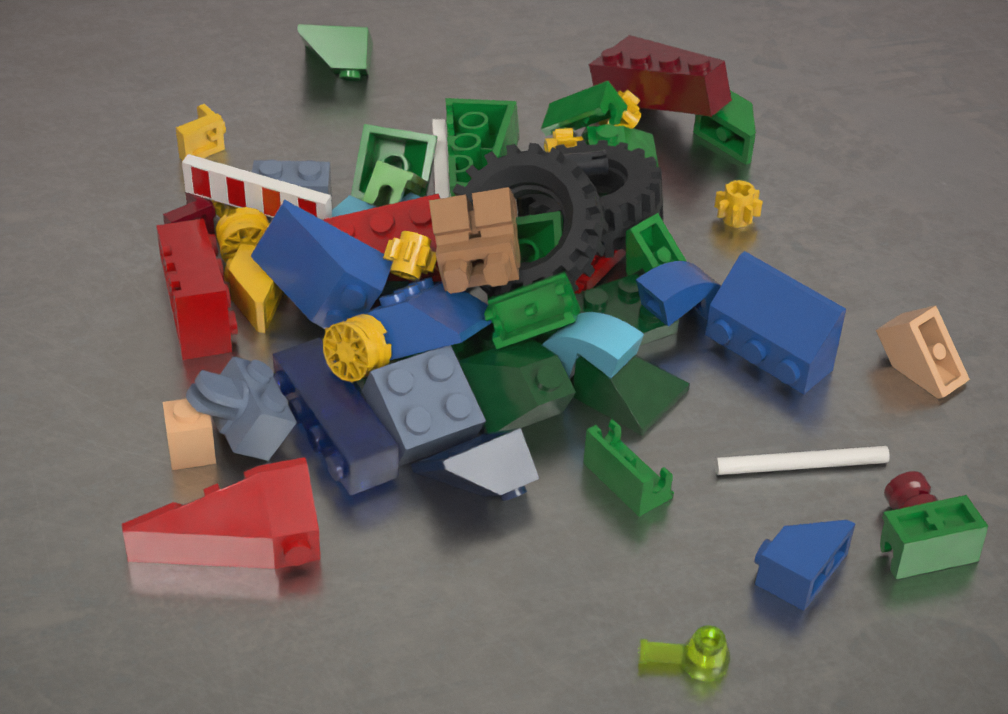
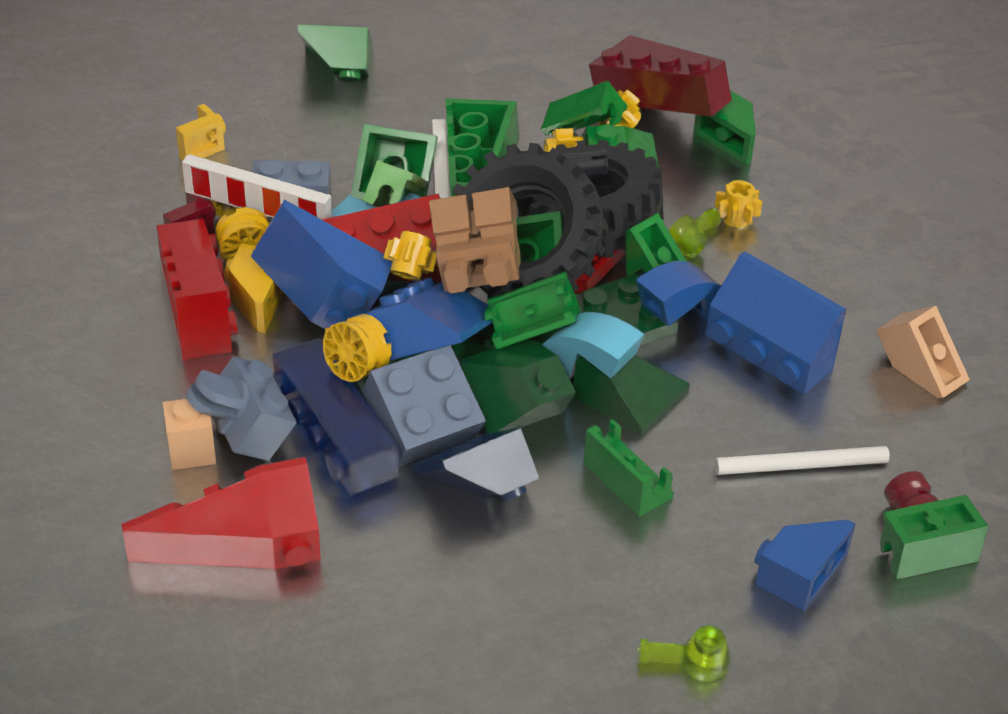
none -> clear neon green bar [669,208,721,258]

